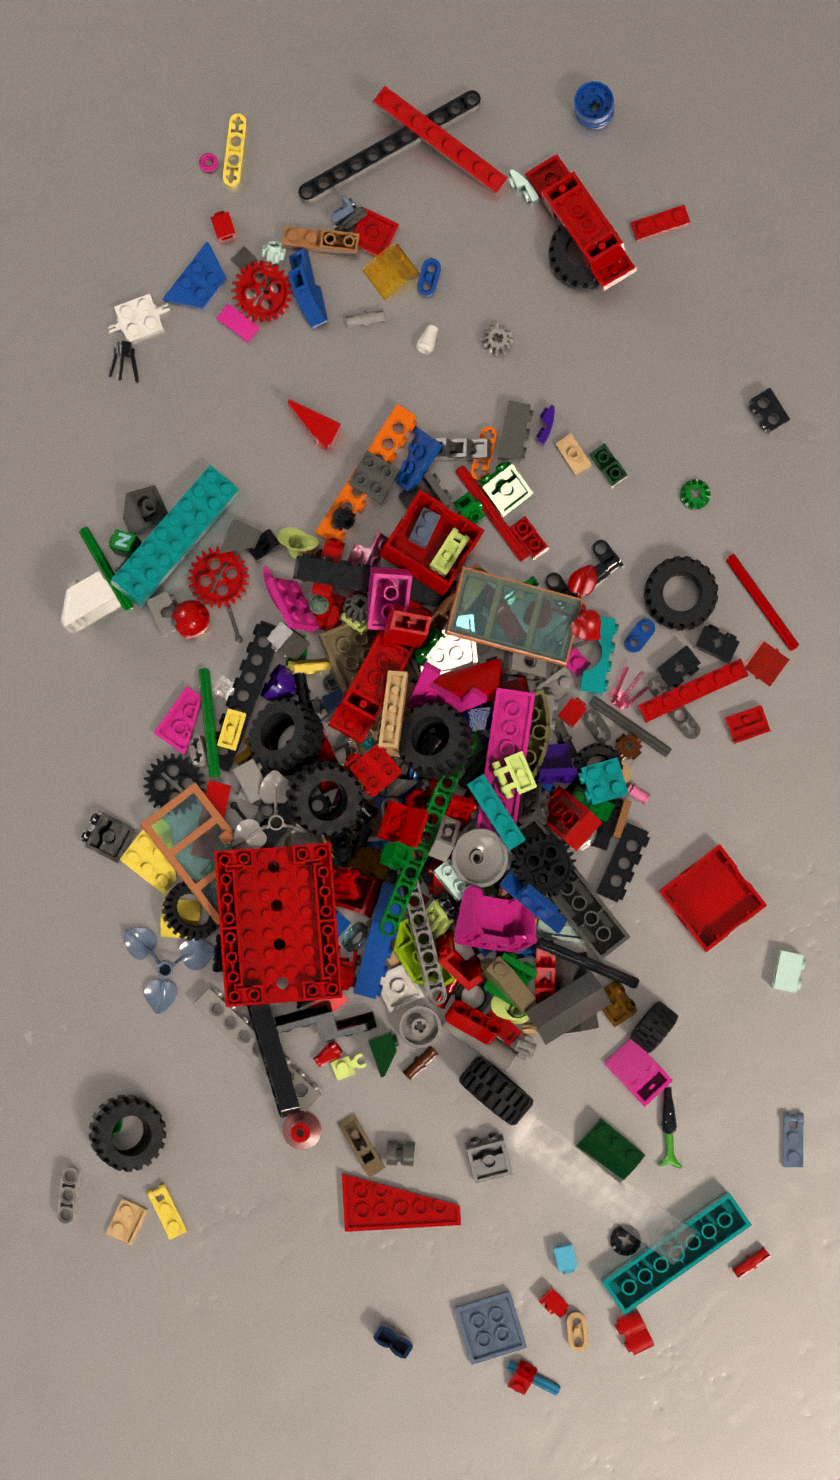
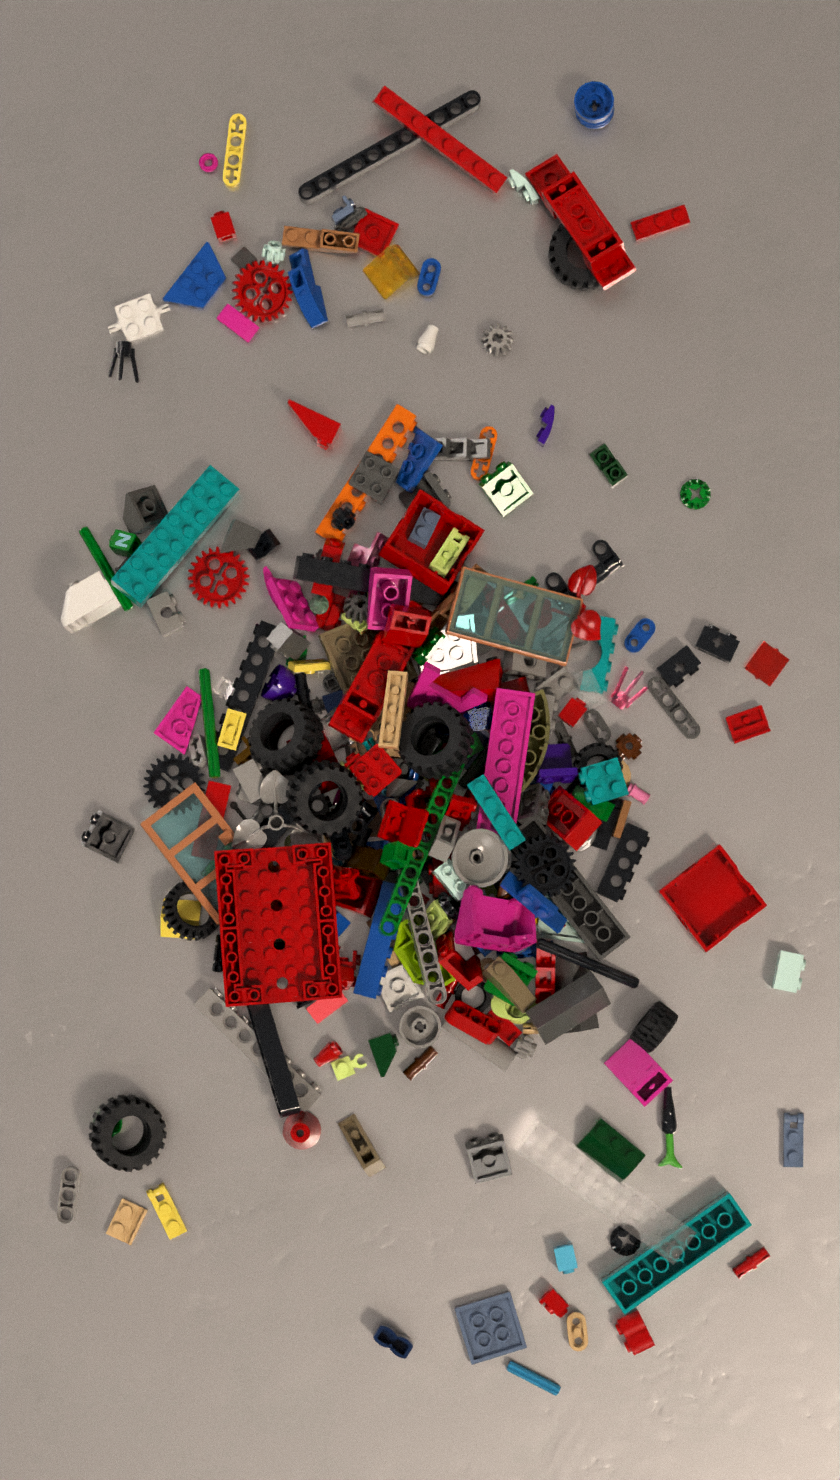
light yellow plate [120,819,177,895] -> none
sand blue plant [124,927,215,1014] -> none
red cylinder [172,600,210,639] -> none
dark grey hinge [227,604,243,643] -> none
black bracket [274,1002,377,1042] -> none
yellowish green piece [277,527,319,559] -> none
clear light blue piece [342,922,369,952] -> none
red wing [342,1173,461,1232] -> none
dark grey wheel [386,1140,415,1167] -> none
green brick [453,492,485,524] -> none
red axle [455,465,529,562] -> none
black tyre [459,1056,533,1126] -> none
yellowish green plate [492,751,537,799] -> none
dark grey brick [498,400,534,463] -> none
red bracket [507,1360,538,1395] -> none
red slope [510,516,549,560] -> none
tan plate [555,434,592,476] -> none
dark pink bracket [566,648,591,678] -> none
dark grey axle [589,696,672,757] -> none
pearl gold bracket [602,980,638,1027] -> none
red plate [637,658,749,723] -> none
black tyre [644,556,718,631] -> none
red axle [726,554,799,651] -> none
black brick [749,388,790,434] -> none
none -> clear plate [573,667,606,710]

